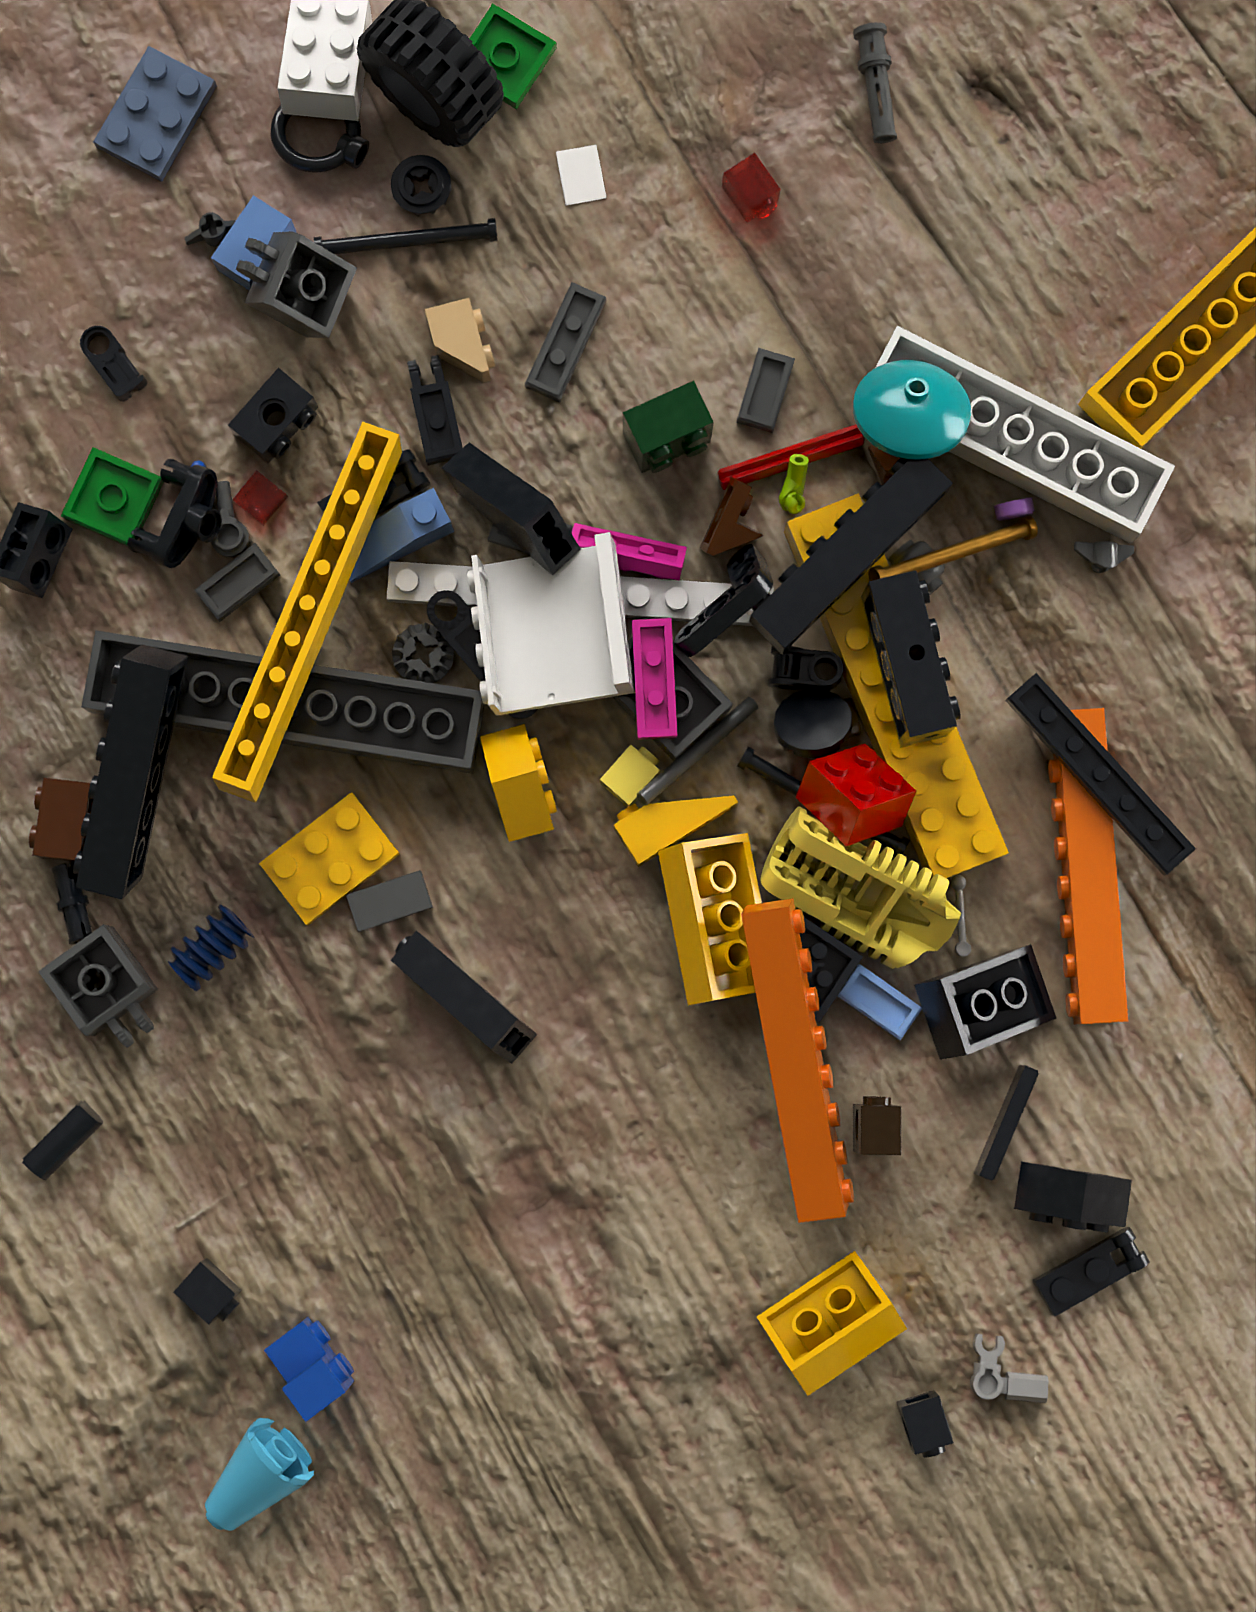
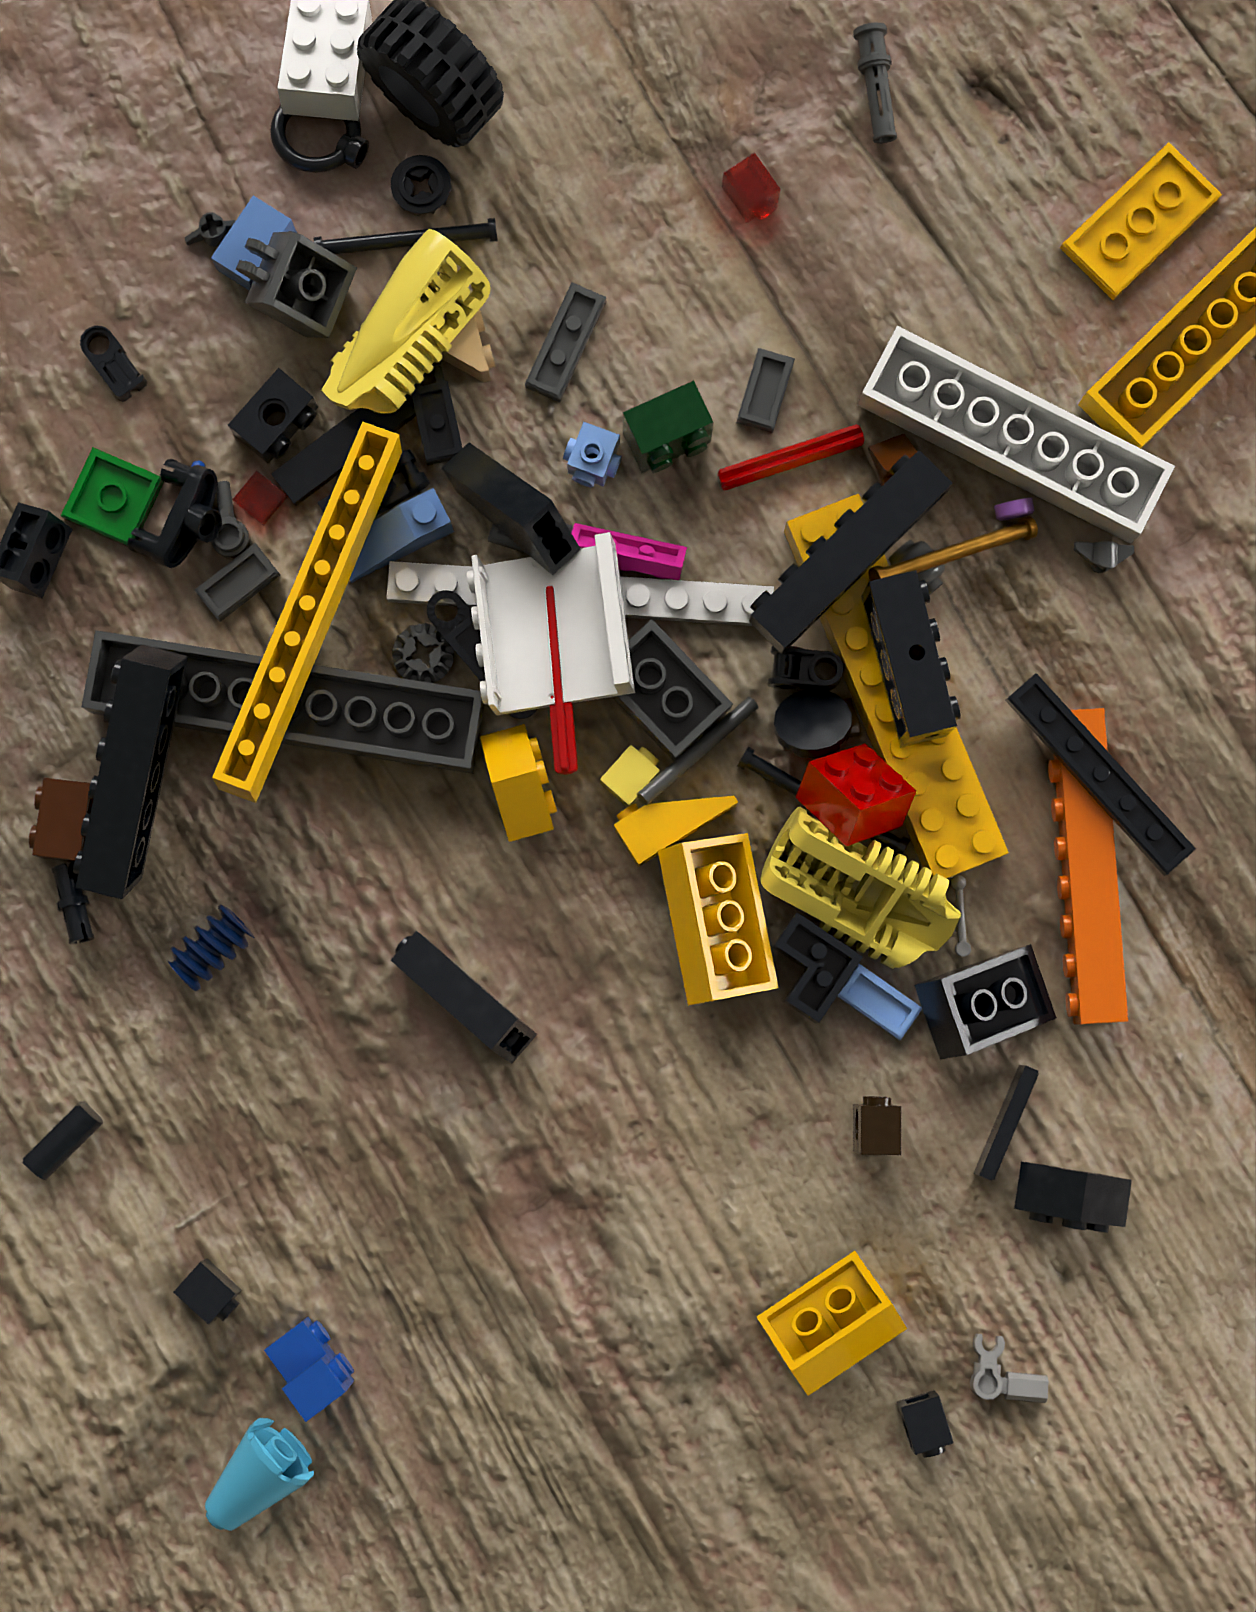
dark grey hinge [38,924,158,1048] -> none
sand blue plate [93,46,217,182] -> none
yellow plate [259,792,400,926] -> none
dark grey tile [346,870,433,932] -> none
green plate [469,3,557,110] -> none
white sticker [556,145,606,206] -> none
dark pink plate [632,618,677,740] -> none
black beam [674,544,773,657] -> none
reddish brown slope [700,477,763,556] -> none
orange brick [741,898,854,1223] -> none
lime arm [778,454,809,514] -> none
teal dish [853,360,971,459] -> none
black plate [1032,1227,1150,1317] -> none
none -> black tile [271,399,416,506]
none -> light yellow connector [321,229,490,413]
none -> red axle [546,586,578,775]
none -> light blue brick [563,421,622,487]
none -> yellow tile [1060,142,1222,301]

